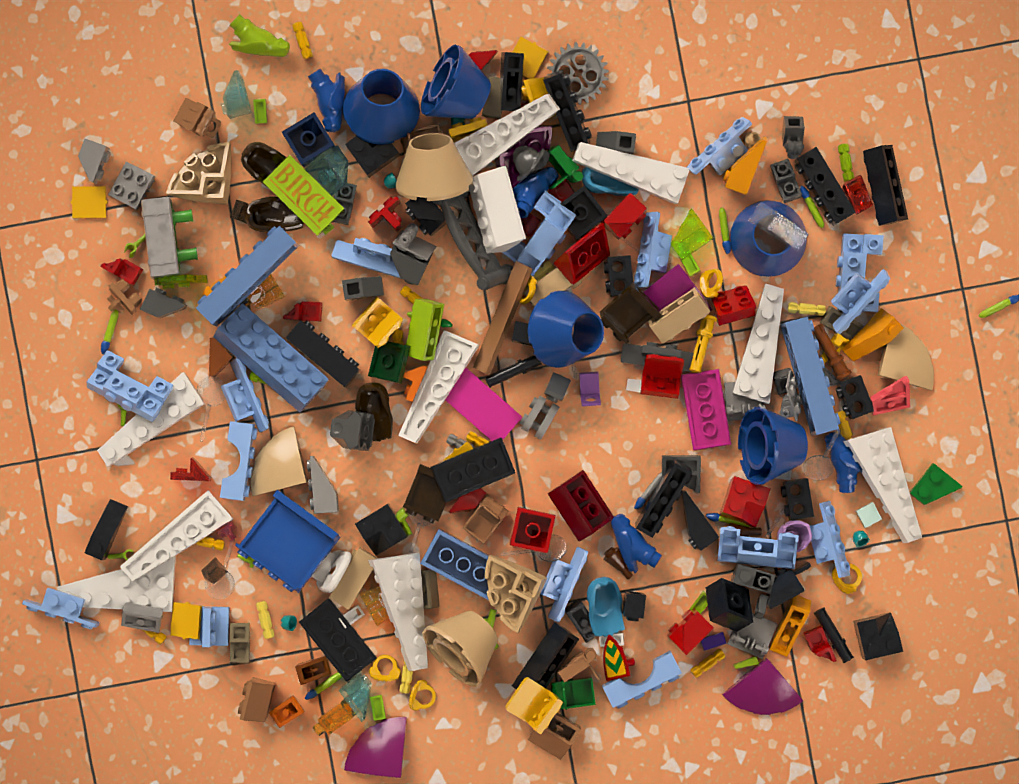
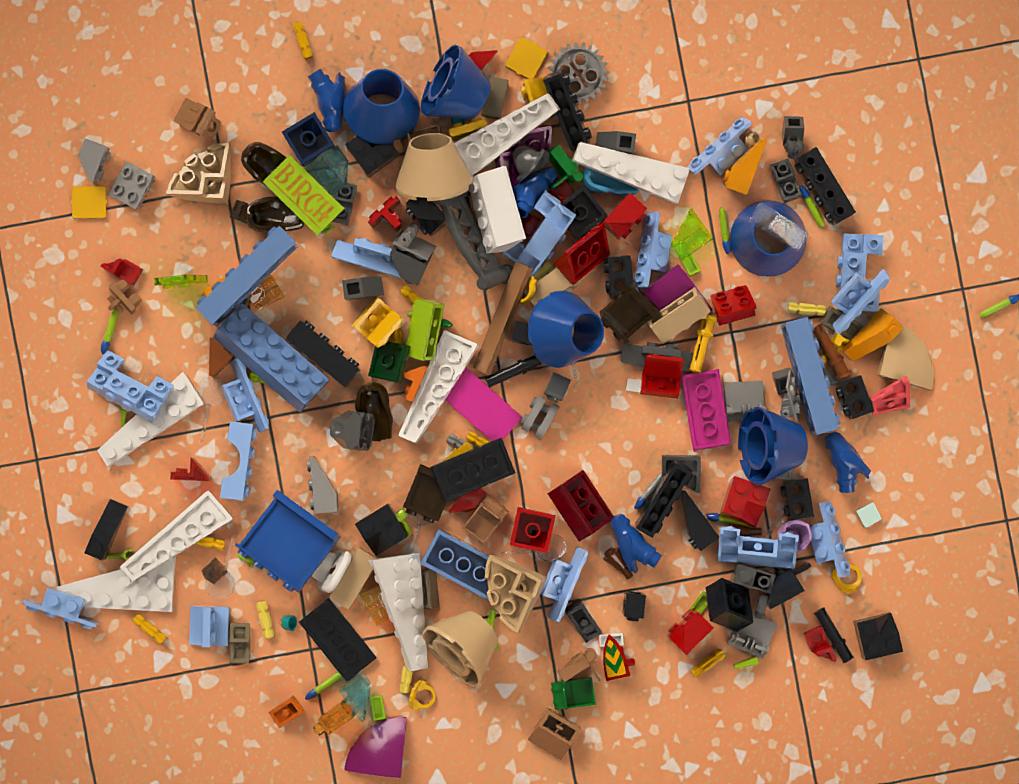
light grey slope [121,603,163,633] -> none
lime hand [124,234,146,258] -> none
dark grey slope [140,287,187,319] -> none
flat silver piece [141,197,198,279] -> none
yellow piece [170,602,202,639] -> none
clear pink tile [217,522,237,542] -> none
clear light blue slope [221,70,252,119] -> none
lime animal [229,14,290,57] -> none
medium nougat slope [238,677,276,722] -> none
tan brick [251,427,308,496] -> none
lime piece [253,99,267,124] -> none
red slope [283,301,323,322] -> none
dark orange slope [295,656,331,685] -> none
white piece [338,605,365,628] -> none
yellow piece [369,655,401,682] -> none
teal hinge [384,172,397,189] -> none
black slope [500,52,524,111] -> none
yellow bracket [505,677,563,734] -> none
black brick [512,622,579,690] -> none
medium lavender bracket [579,371,601,406] -> none
dark azure hair [587,577,625,637] -> none
light blue arch [602,651,682,709] -> none
yellow piece [699,269,723,298] -> none
dark purple piece [701,632,727,651] -> none
magenta brick [722,658,803,715] -> none
white wing [732,284,784,404] -> none
light orange slope [769,595,811,657] -> none
clear piece [803,429,840,481] -> none
yellow axle [836,411,854,440] -> none
lime axle [838,144,854,181] -> none
clear red slope [842,175,873,215] -> none
white wing [843,427,922,543] -> none
teal hinge [853,531,870,547] -> none
black brick [863,145,908,226] -> none
green wing [910,463,962,505] -> none

